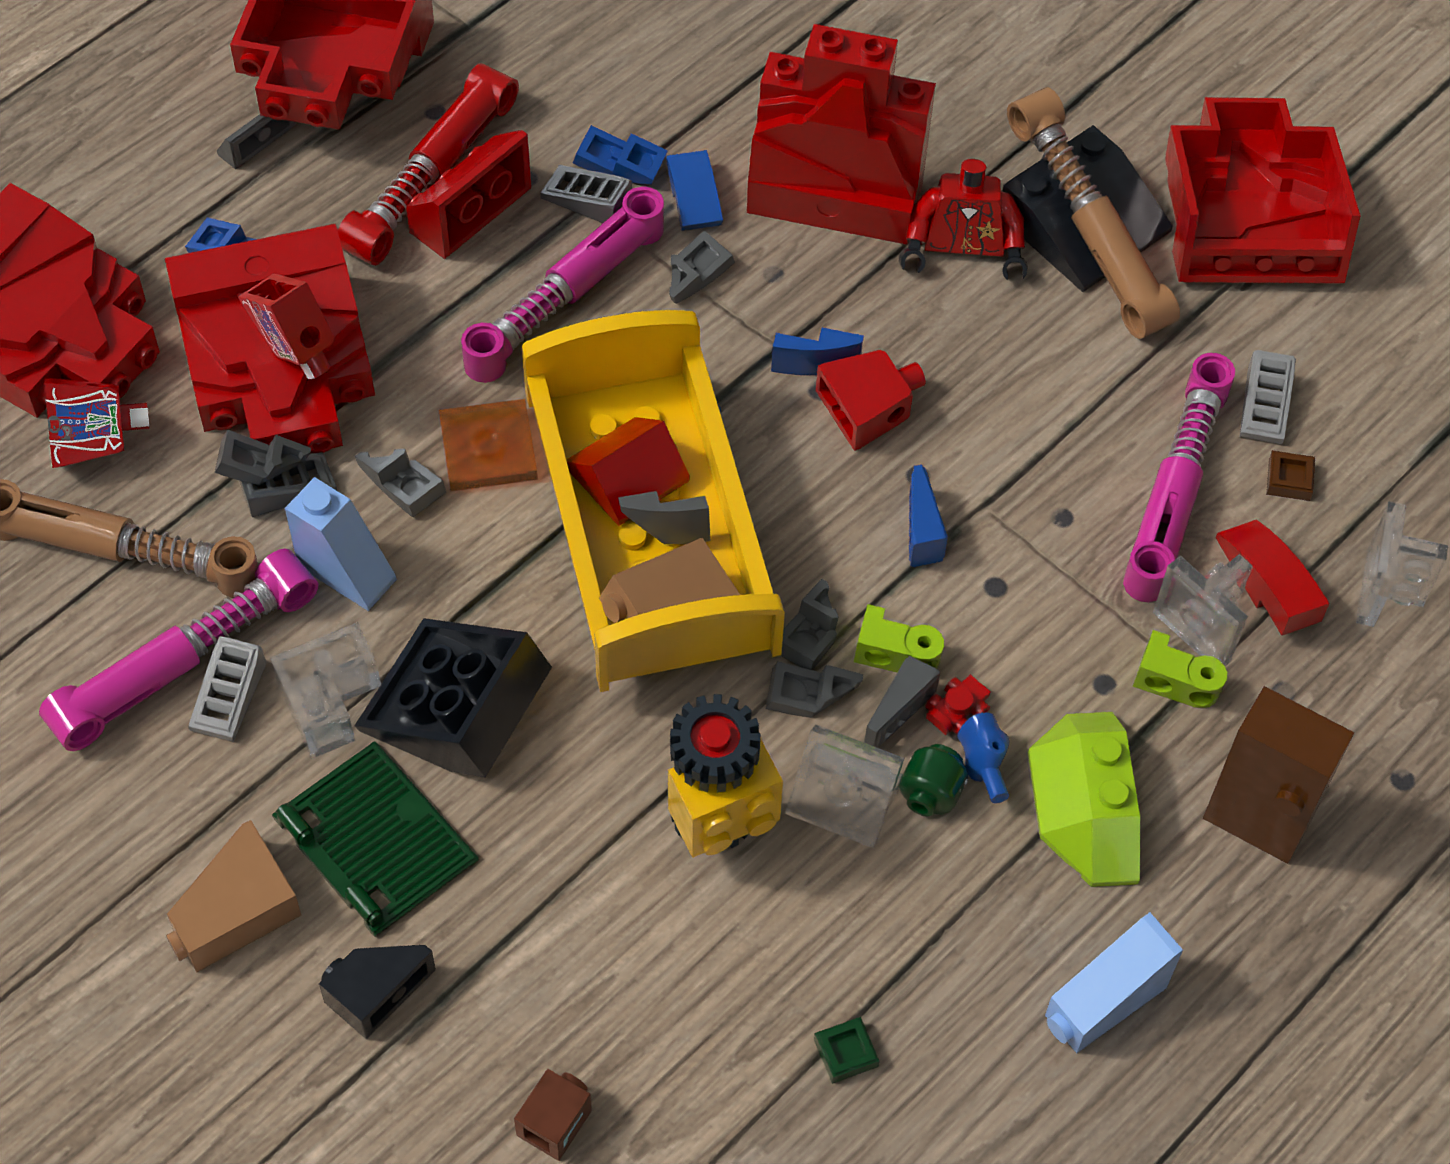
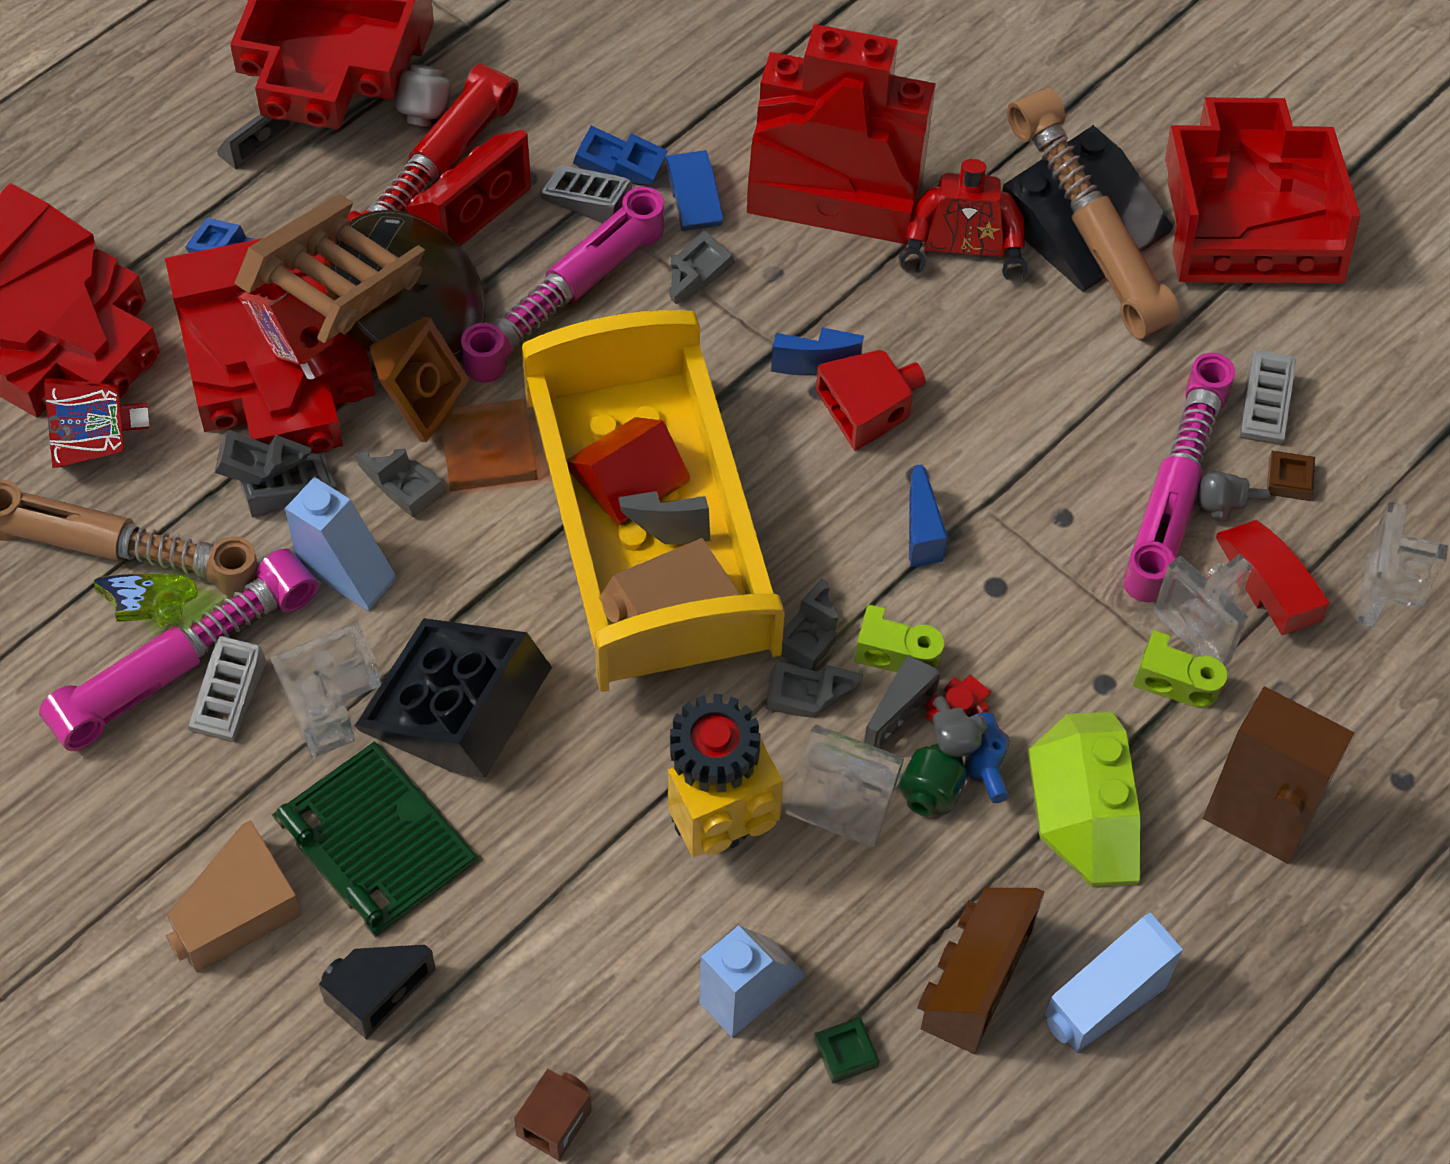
none -> clear neon green arm [94,574,198,628]
none -> medium nougat fence [234,193,425,343]
none -> dark brown dish [324,210,486,360]
none -> dark orange slope [369,317,469,442]
none -> light grey head [395,64,451,126]
none -> light blue slope [699,926,805,1038]
none -> reddish brown slope [917,888,1045,1055]
none -> dark grey piece [933,696,988,758]
none -> dark grey piece [1198,471,1270,521]

